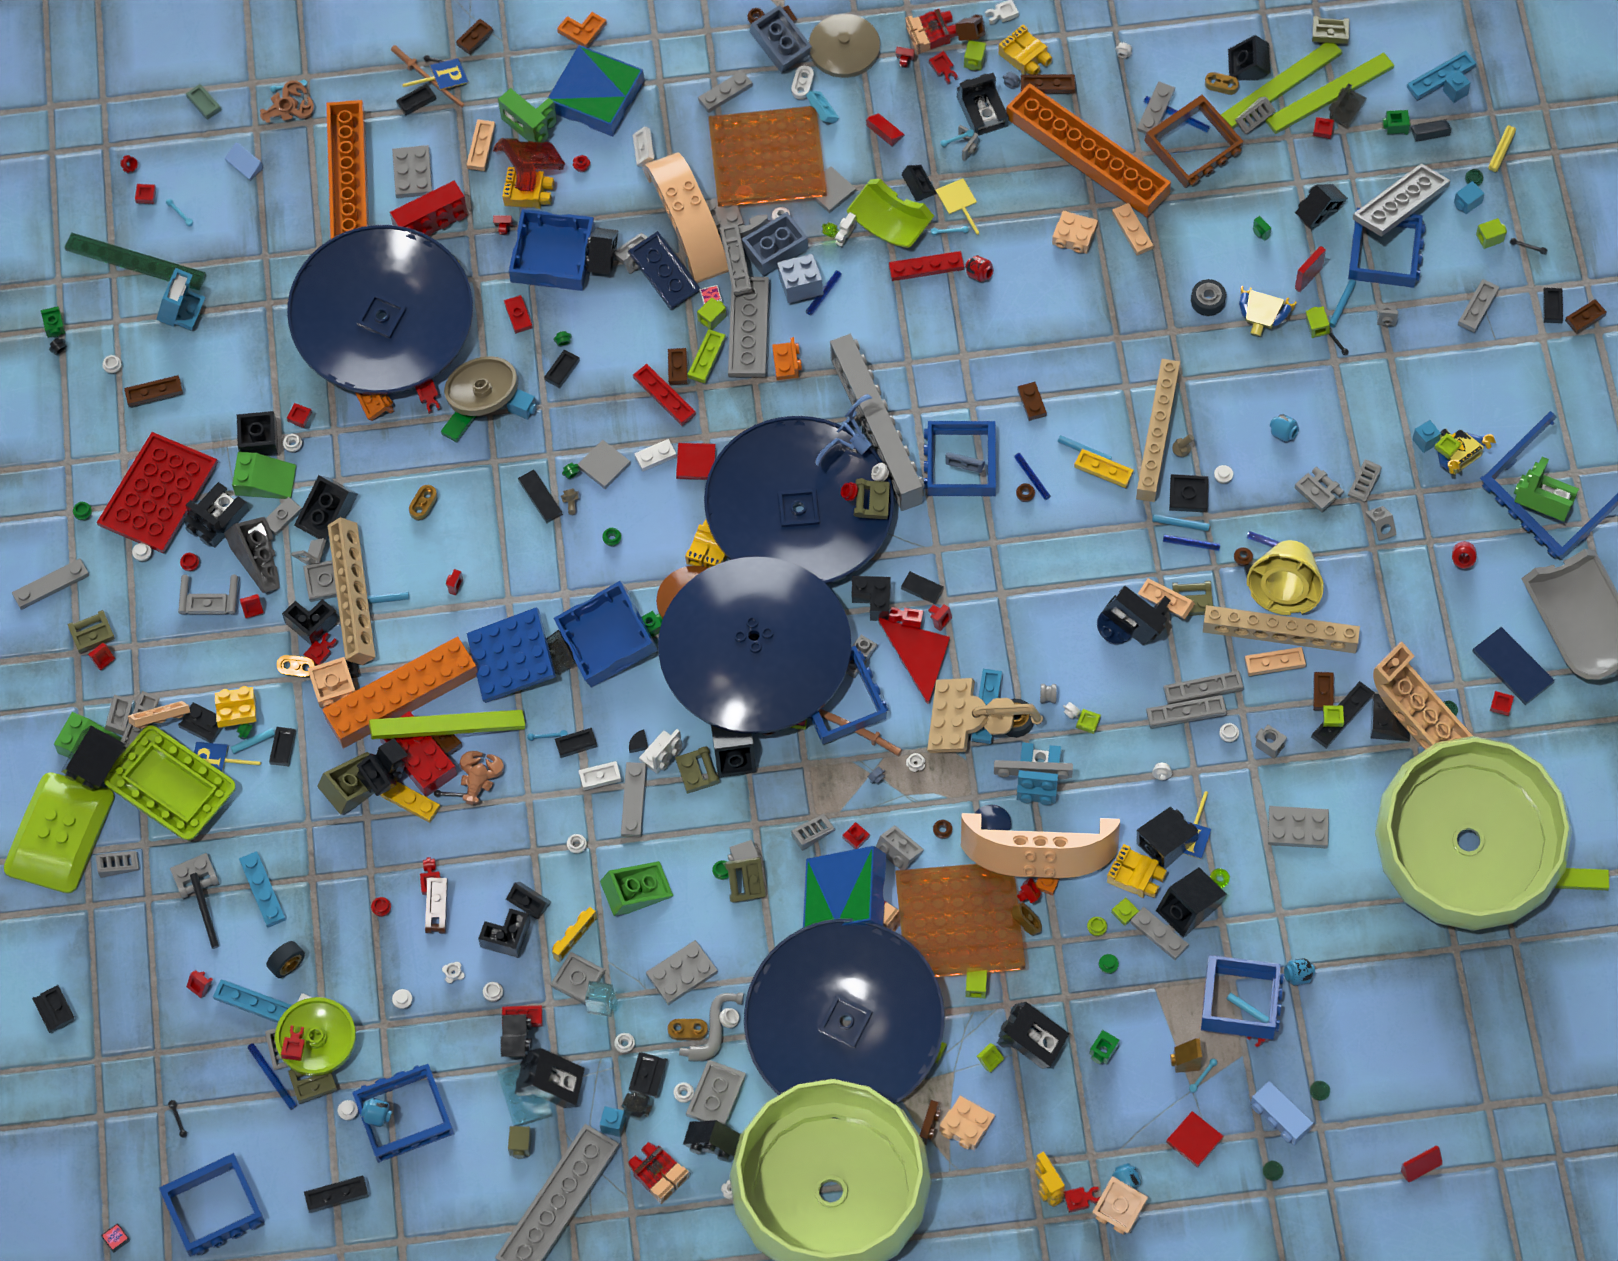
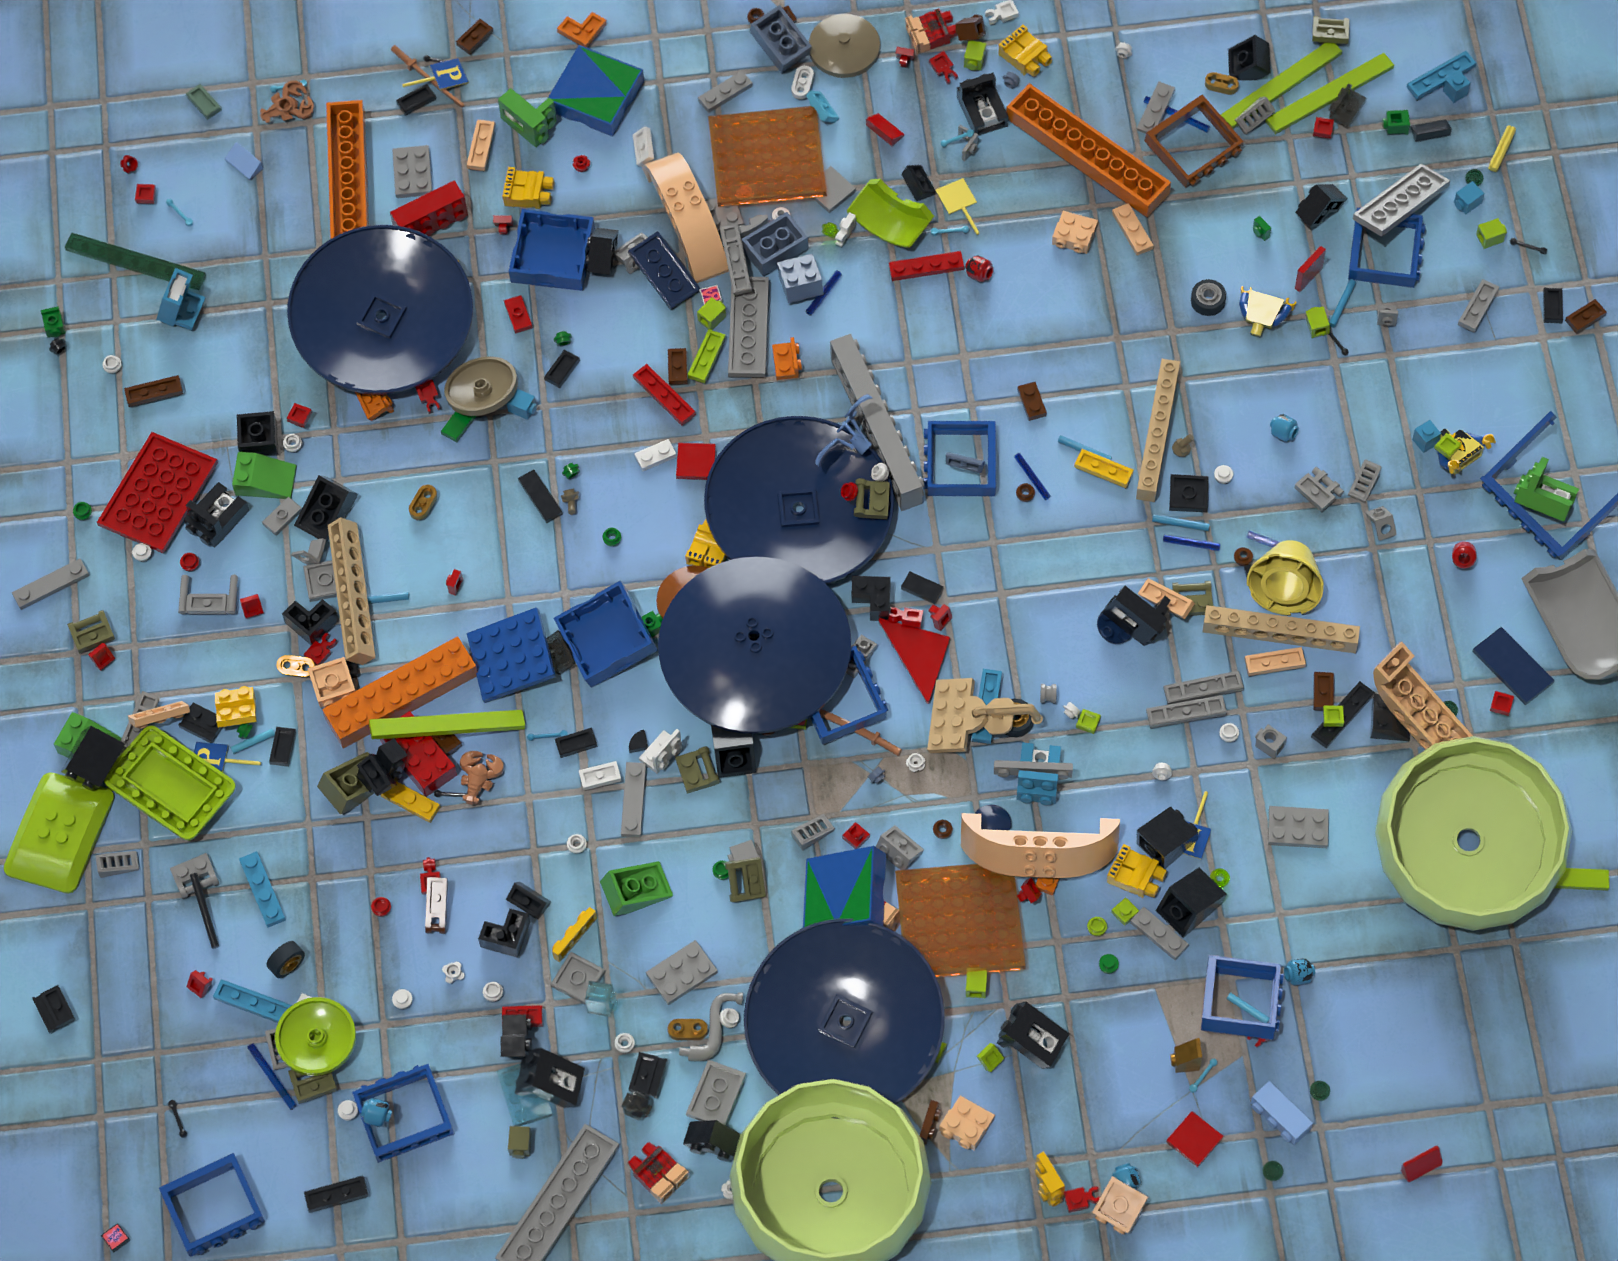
light grey plate [104,694,133,735] -> none
flat silver wedge [224,517,280,593] -> none
red plate [281,1025,305,1061] -> none
clear red piece [493,138,565,191] -> none
light grey tile [578,440,631,489] -> none
dark azure brick [599,1106,626,1137] -> none
white plate [674,1083,694,1103] -> none
pearl gold plate [1012,902,1042,935] -> none
reddish brown plate [1021,74,1075,93] -> none
green brick [1089,1030,1120,1064] -> none

